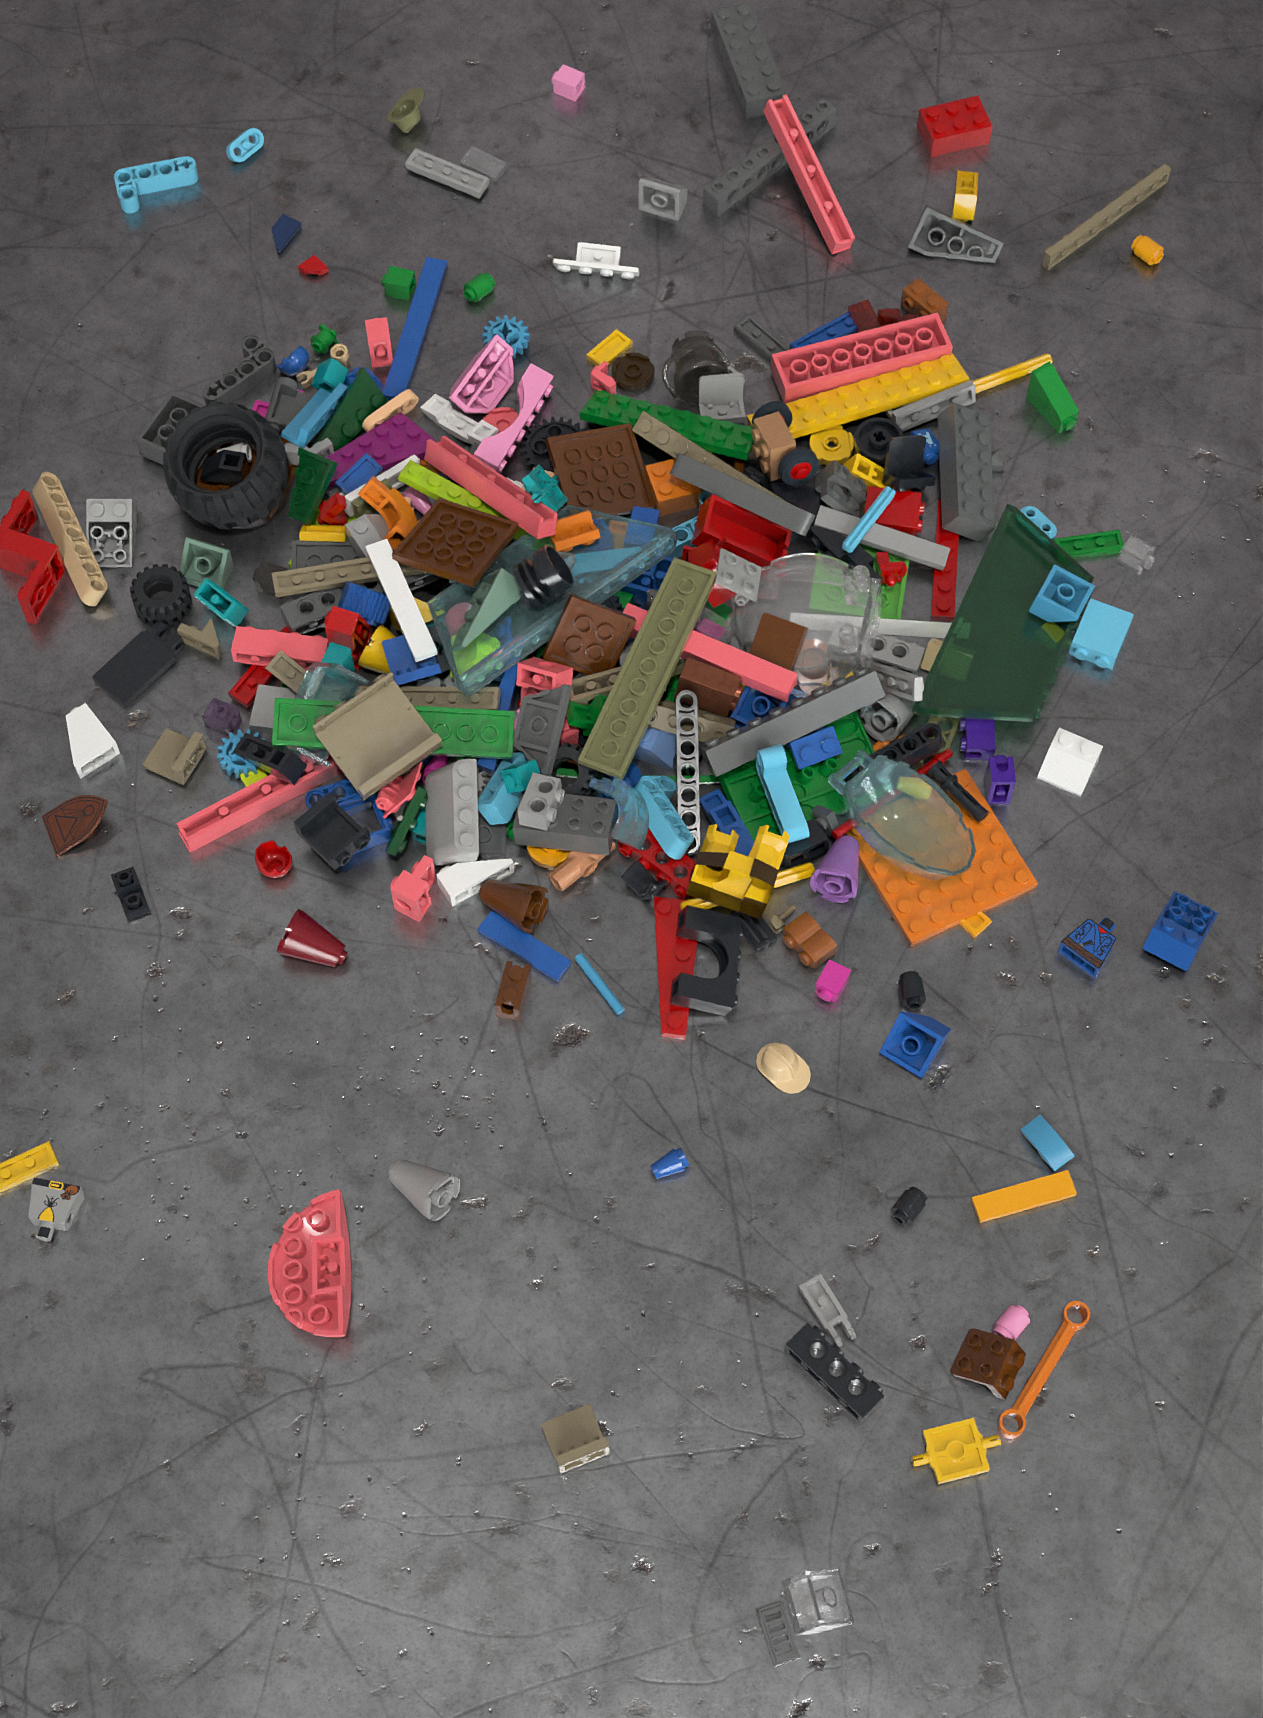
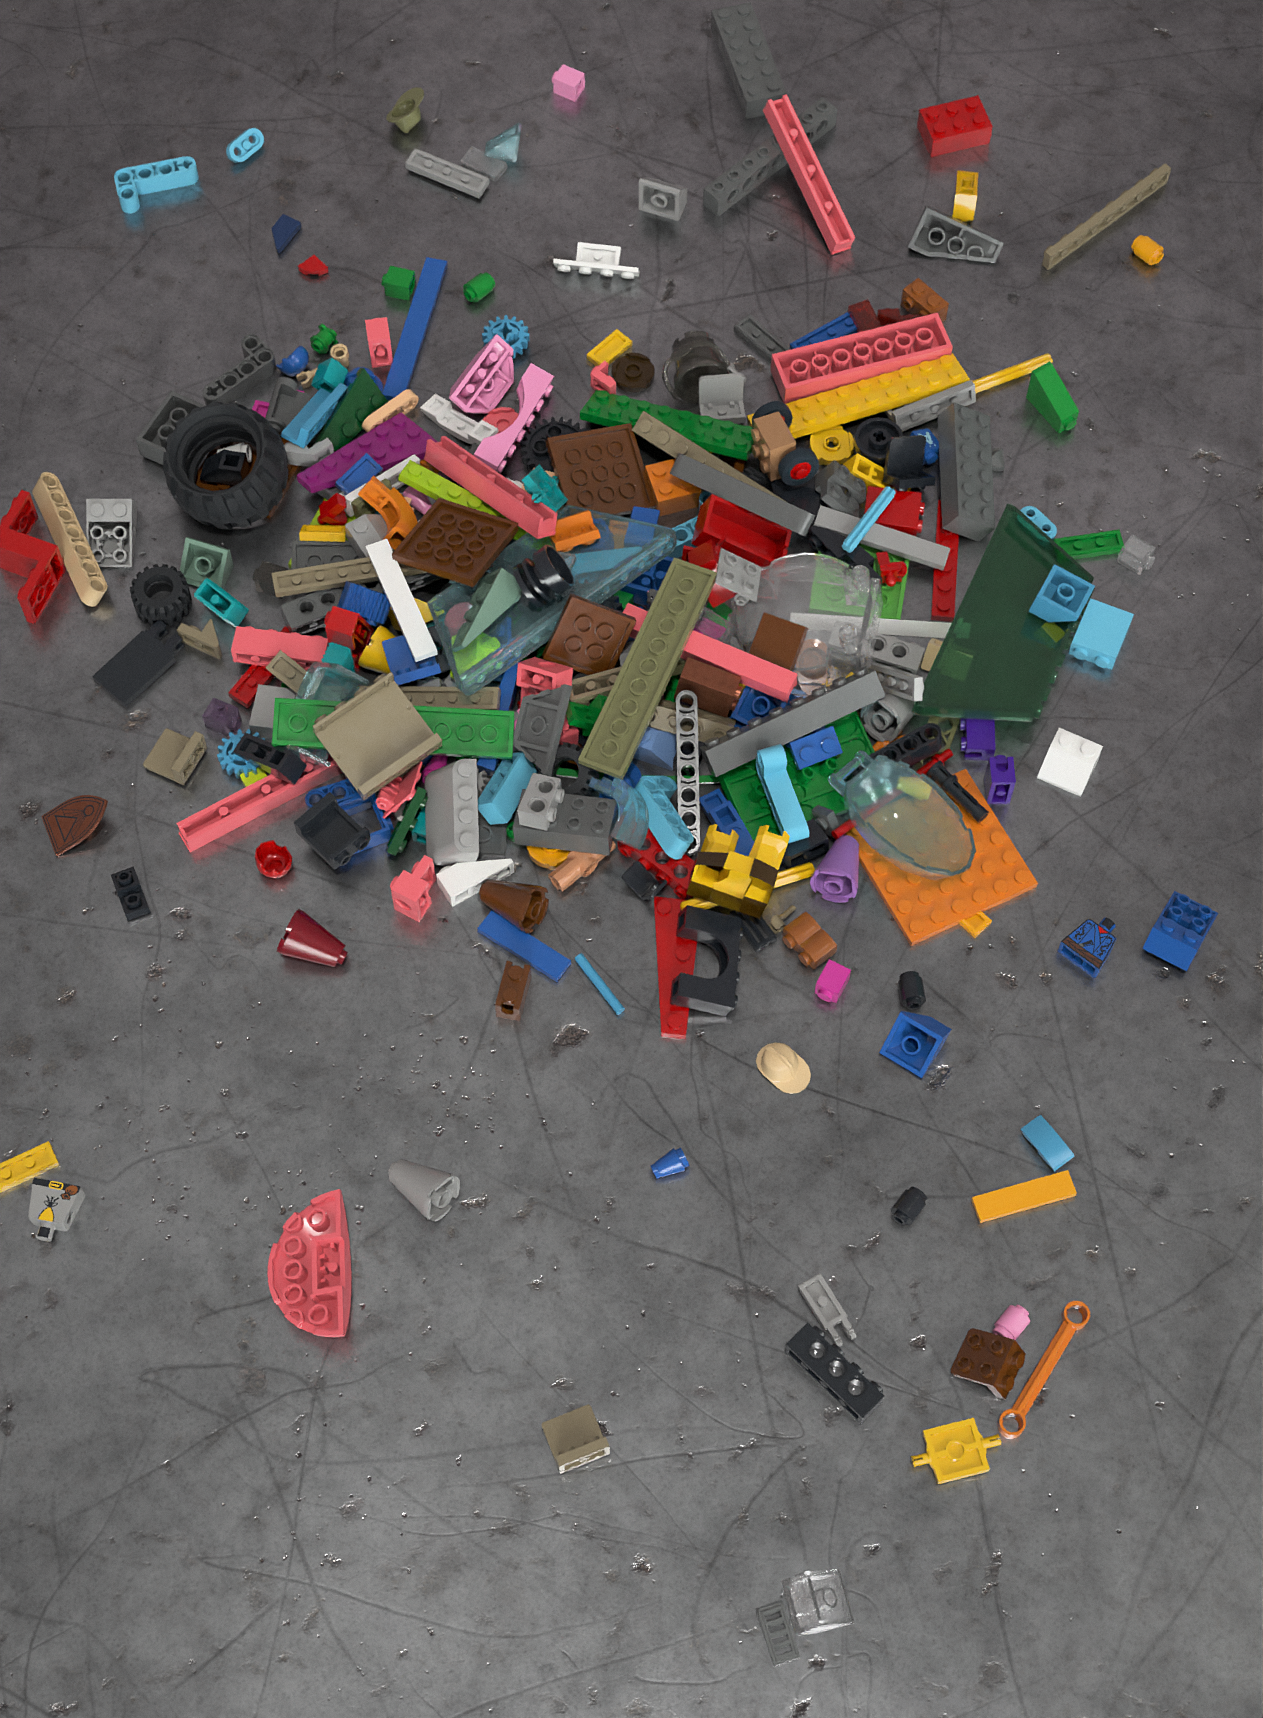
white slope [66,703,120,779] -> none
dark green wing [288,448,338,526] -> none
teal brick [500,759,541,793] -> none
none -> clear light blue slope [484,122,522,162]

